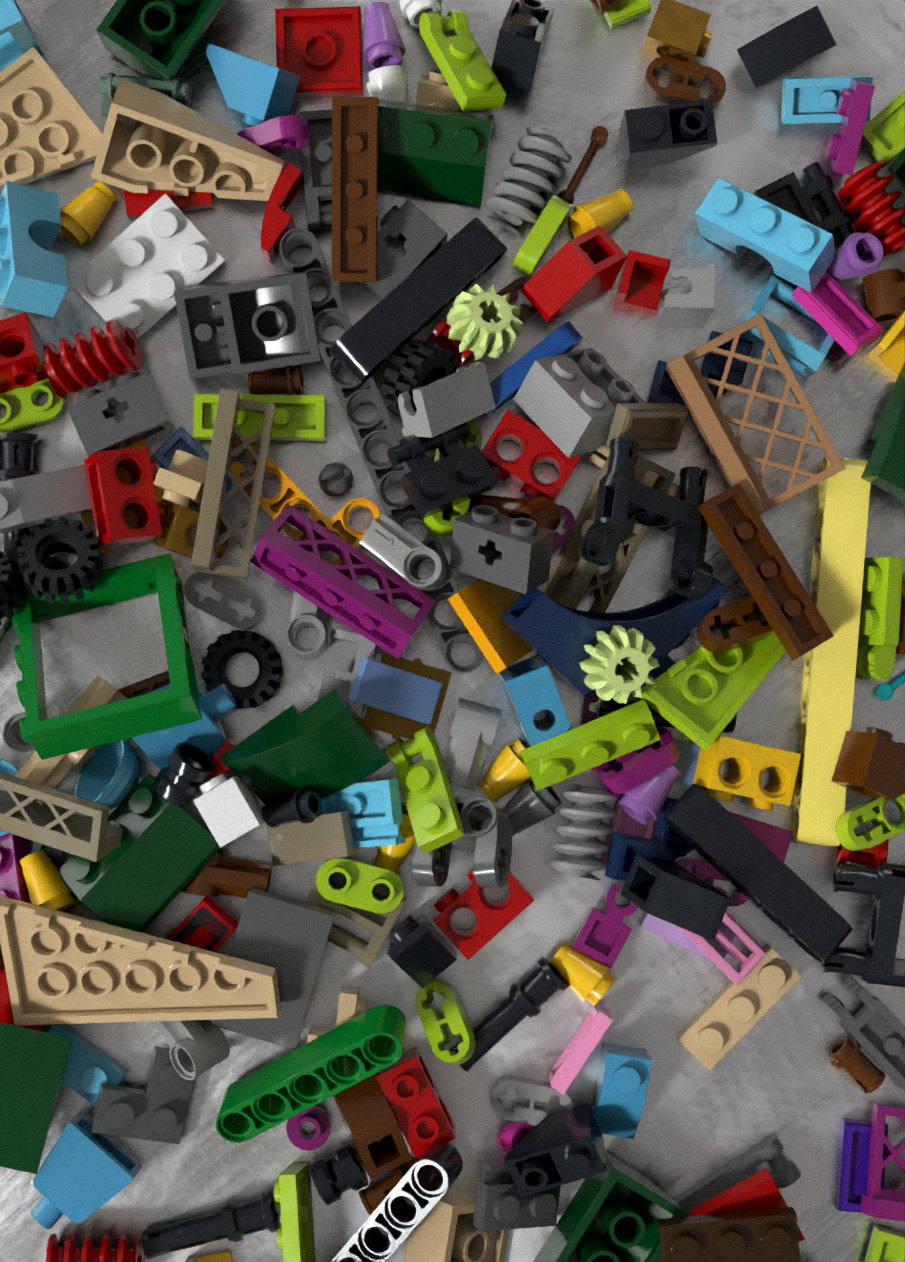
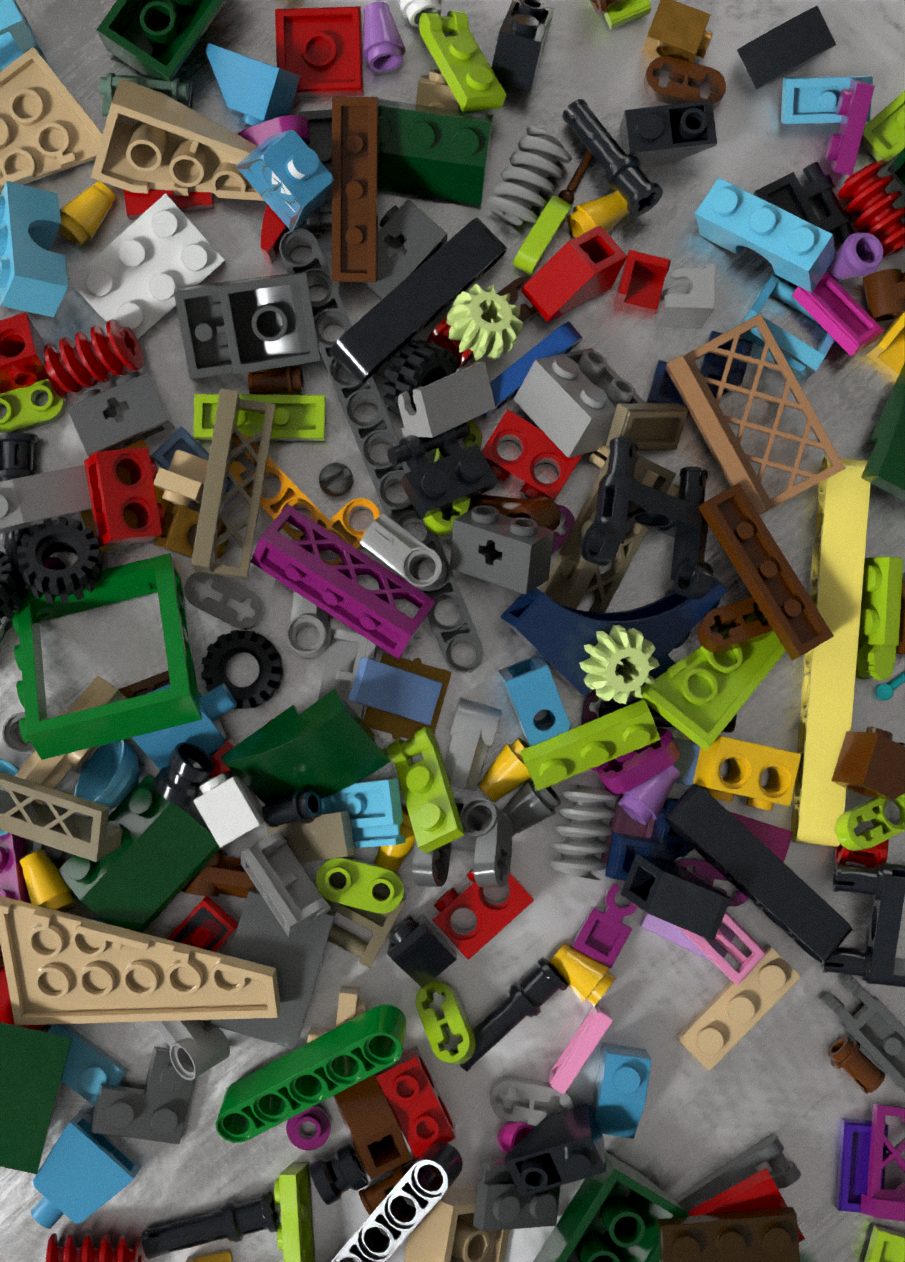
white cone [366,65,408,103] -> none
light orange tile [448,579,533,674] -> none
none -> dark azure torso [235,129,334,232]
none -> light grey hinge [241,831,331,937]
none -> black pin [562,99,663,216]

